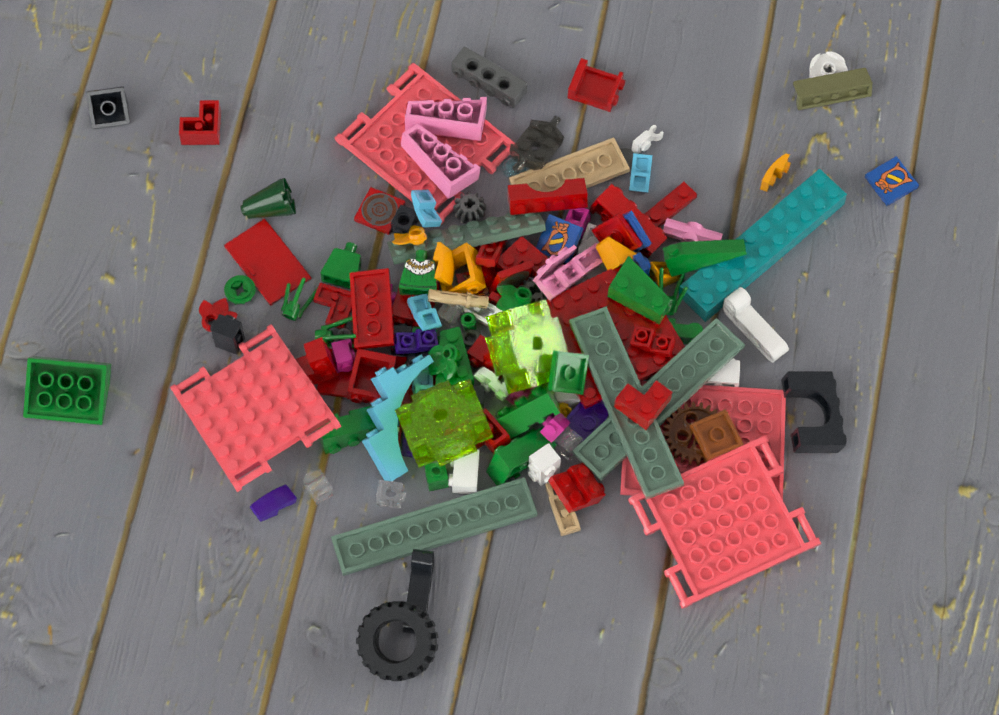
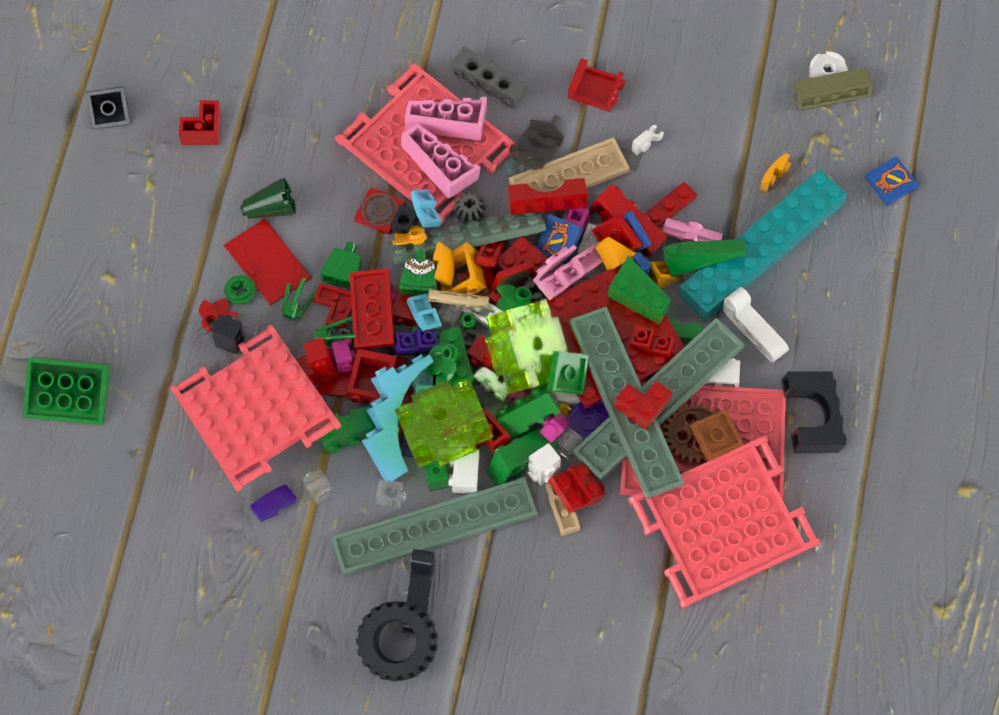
medium azure slope [629,153,653,193] -> none
green plant [659,267,688,315] -> none

